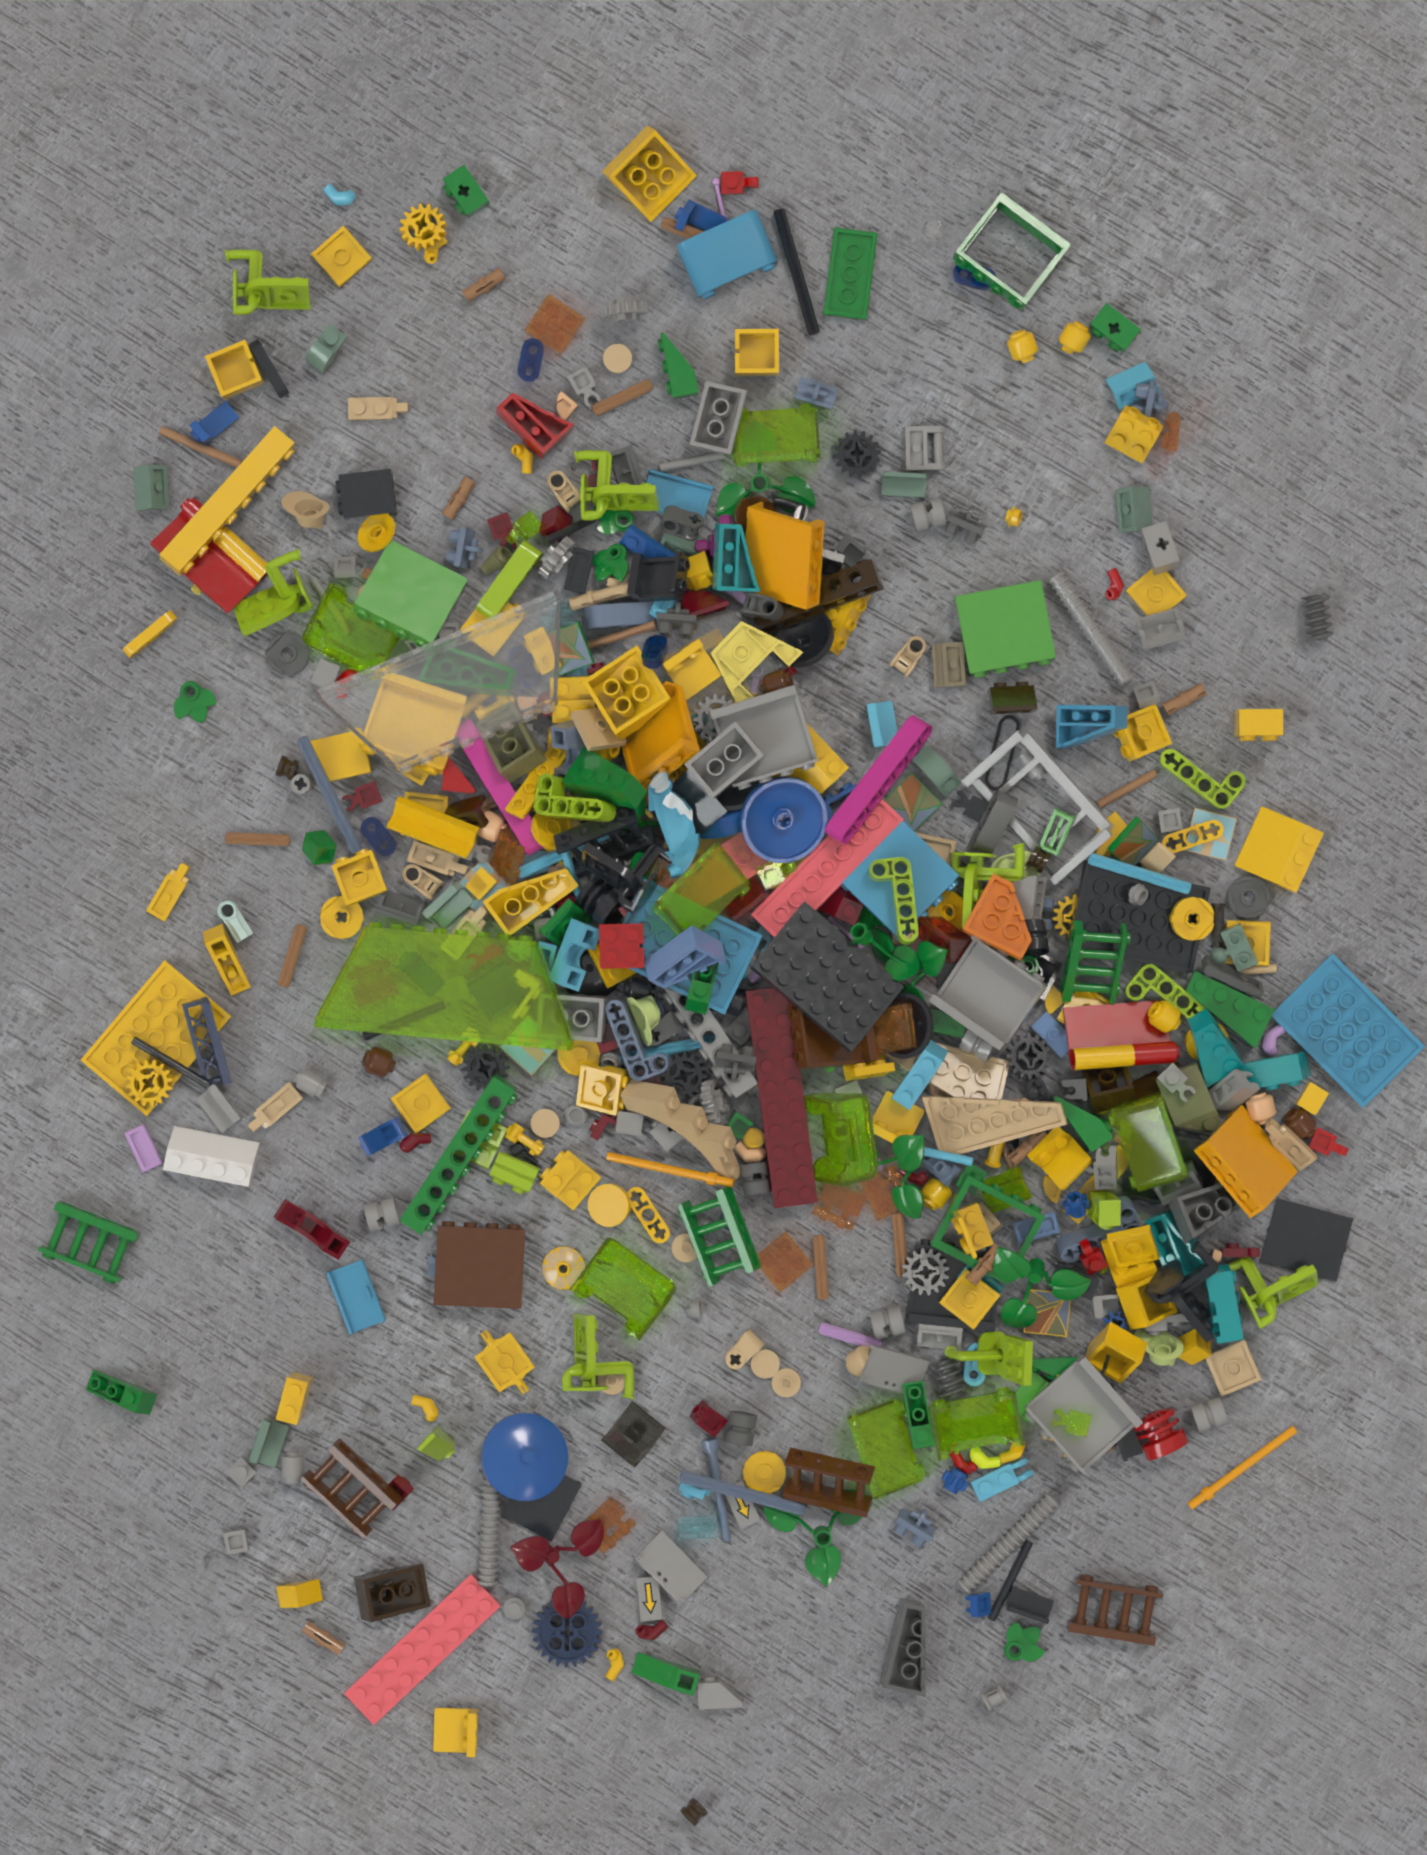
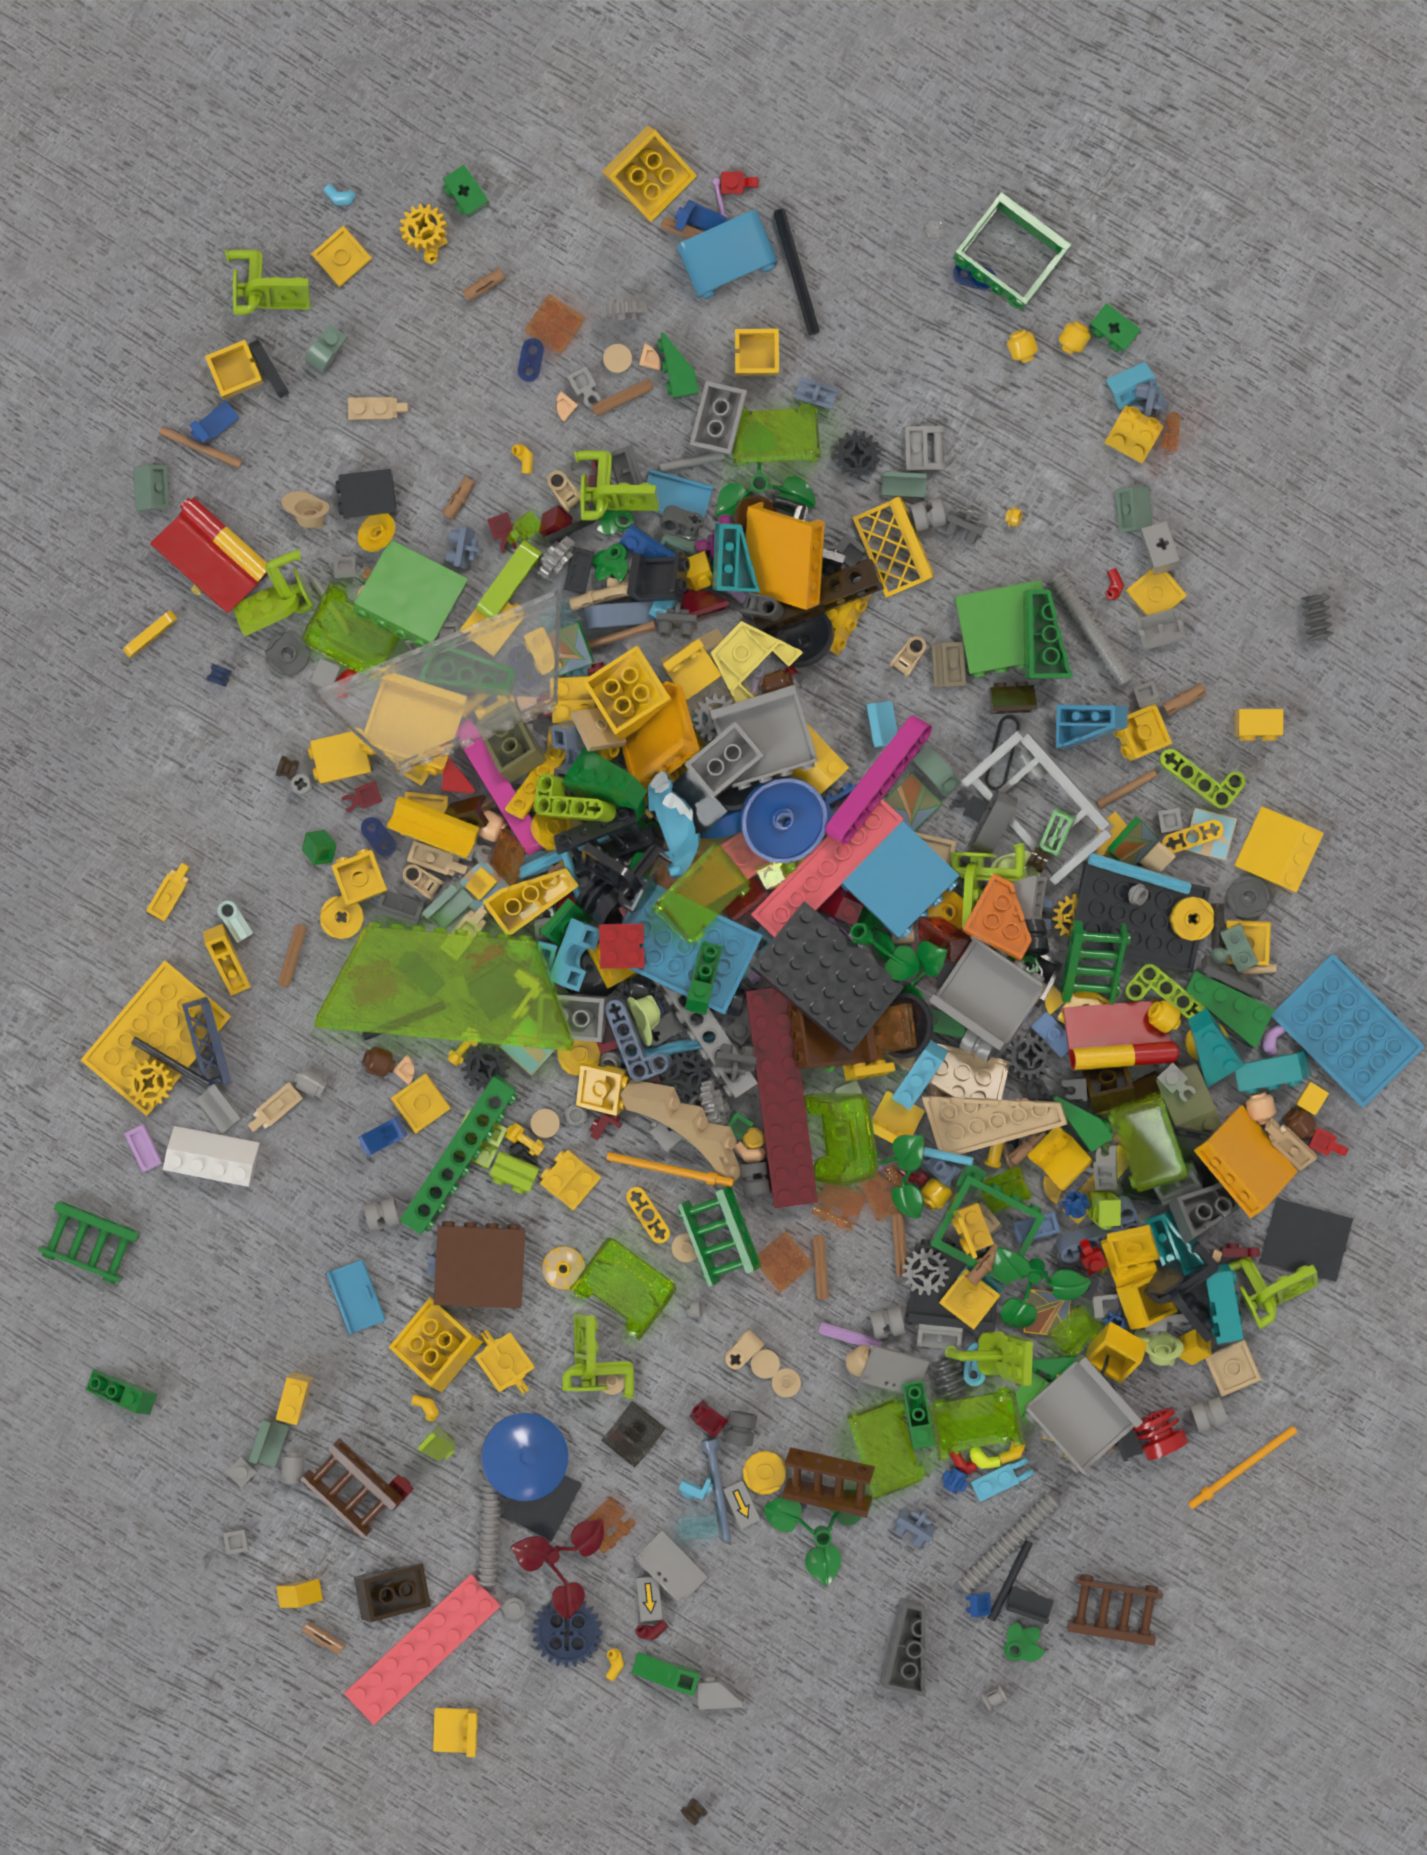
yellow brick [159,426,295,576] -> none
green plate [174,681,217,723] -> none
medium nougat axle [225,832,290,846] -> none
dark red arch [273,1198,350,1260] -> none
sand blue axle [297,736,362,854] -> none
dark red arm [399,1133,431,1153] -> none
olive cone [481,546,512,575] -> none
red wedge [496,392,574,460] -> none
yellow tile [588,1183,631,1227] -> none
light grey panel [612,1111,644,1136] -> none
clear blue plate [641,635,668,669] -> none
medium blue wedge [645,926,726,989] -> none
sand blue axle [679,1470,805,1515] -> none
green tile [823,227,878,321] -> none
lime beam [868,857,918,945] -> none
clear neon green plate [1051,1409,1092,1437] -> none
light grey hinge [1209,1069,1260,1111] -> none
none -> dark blue wheel [206,663,232,687]
none -> yellow slope [389,1297,483,1392]
none -> light nougat tile [393,1054,415,1085]
none -> light nougat tile [639,344,661,371]
none -> yellow fence [852,496,935,598]
none -> green wedge [1023,590,1073,679]
none -> clear neon green bracket [1048,1305,1102,1356]

